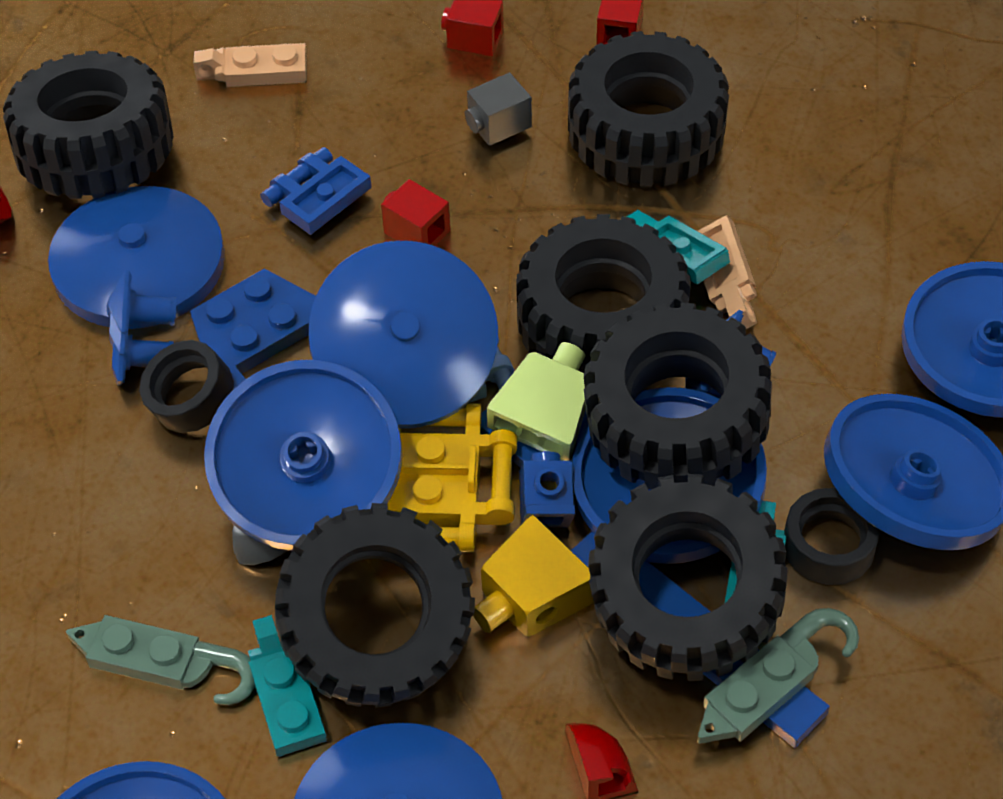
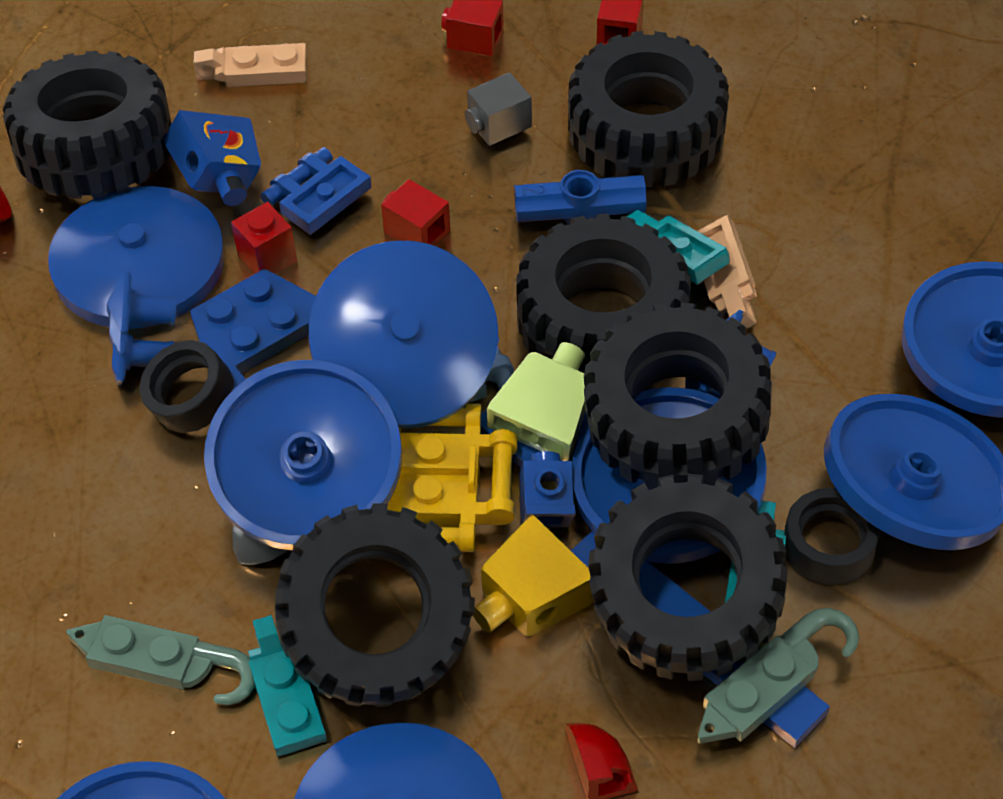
none -> blue torso [163,110,261,206]
none -> red brick [231,202,297,274]
none -> blue piece [514,170,647,225]

